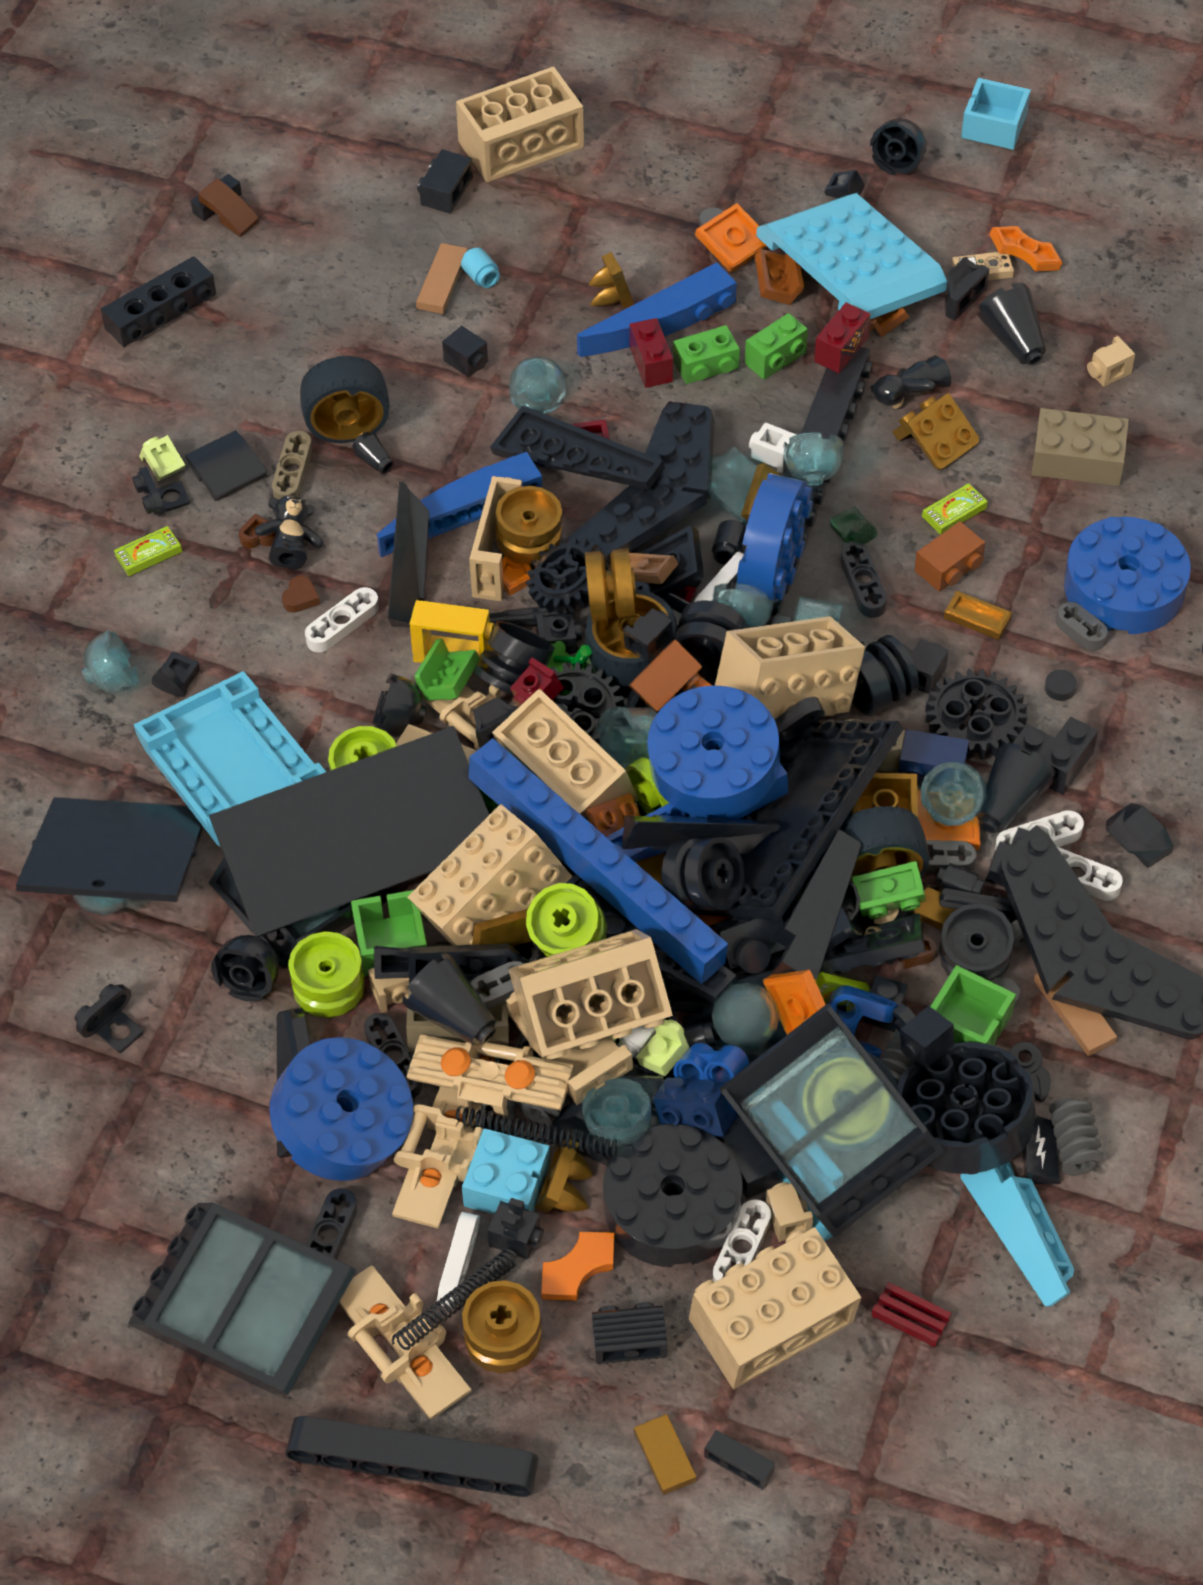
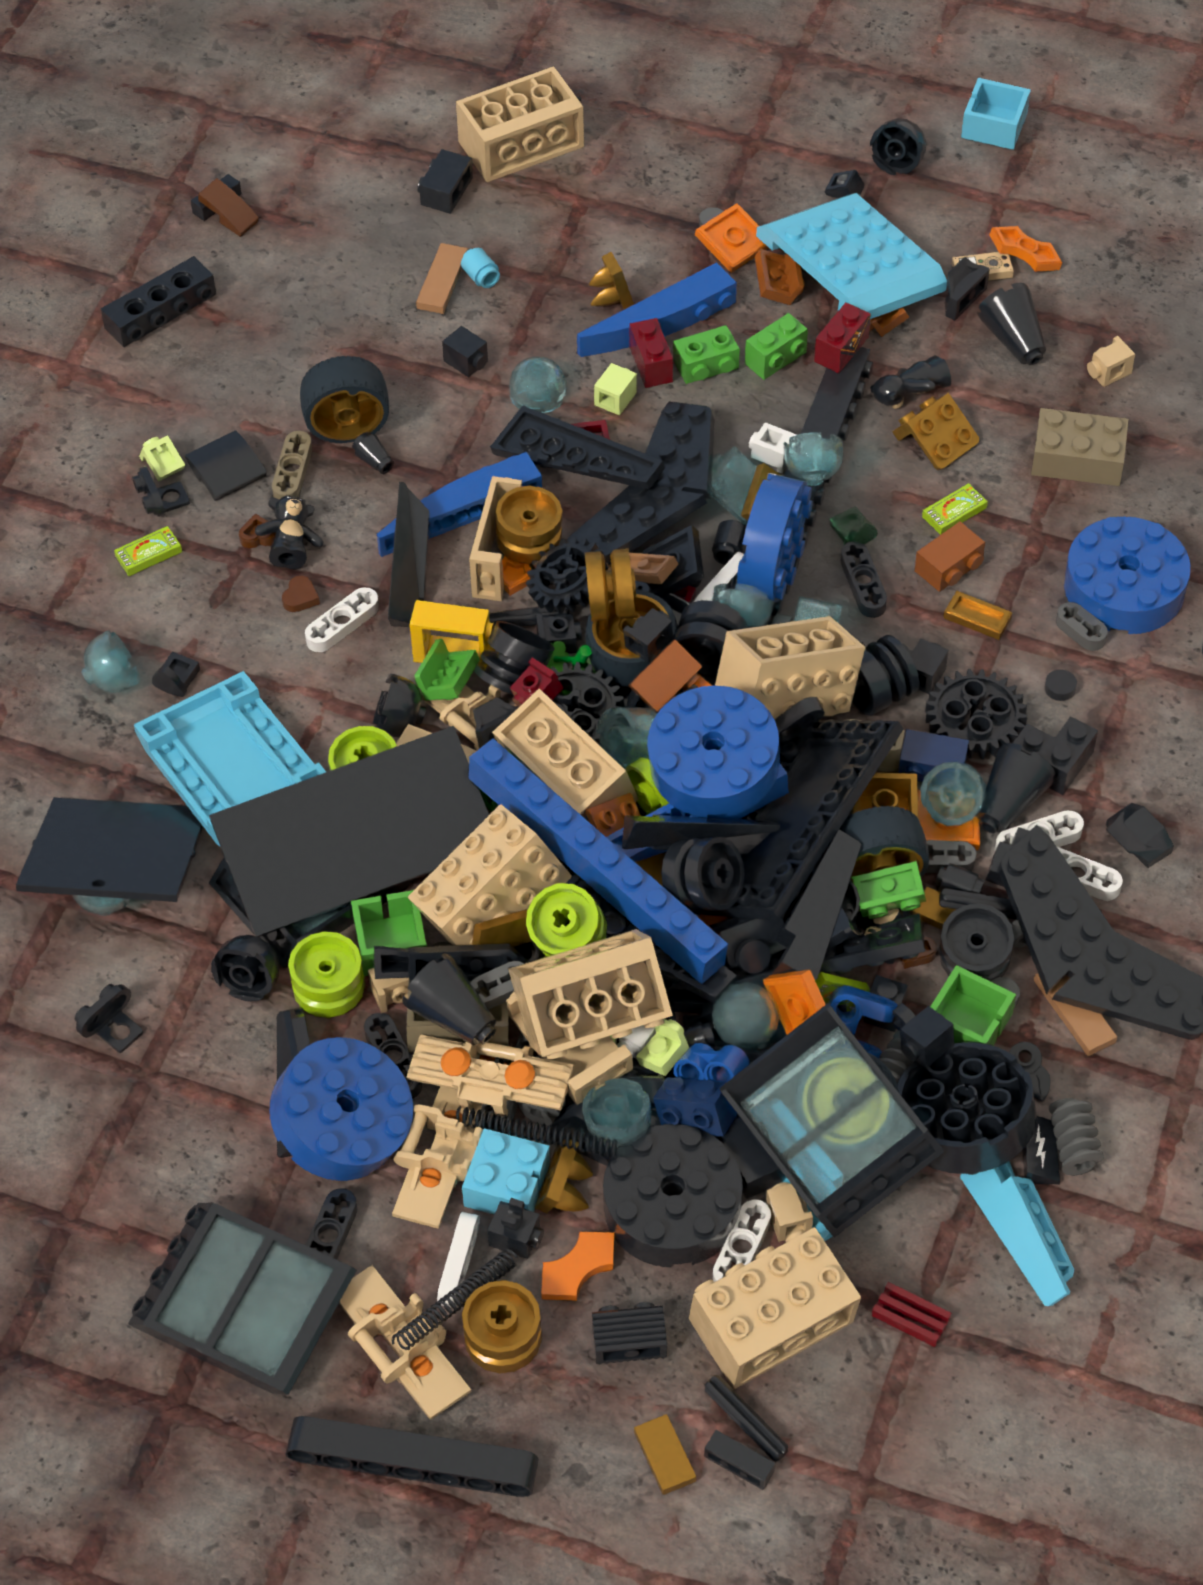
none -> yellowish green brick [594,363,637,416]
none -> black axle [705,1375,788,1462]

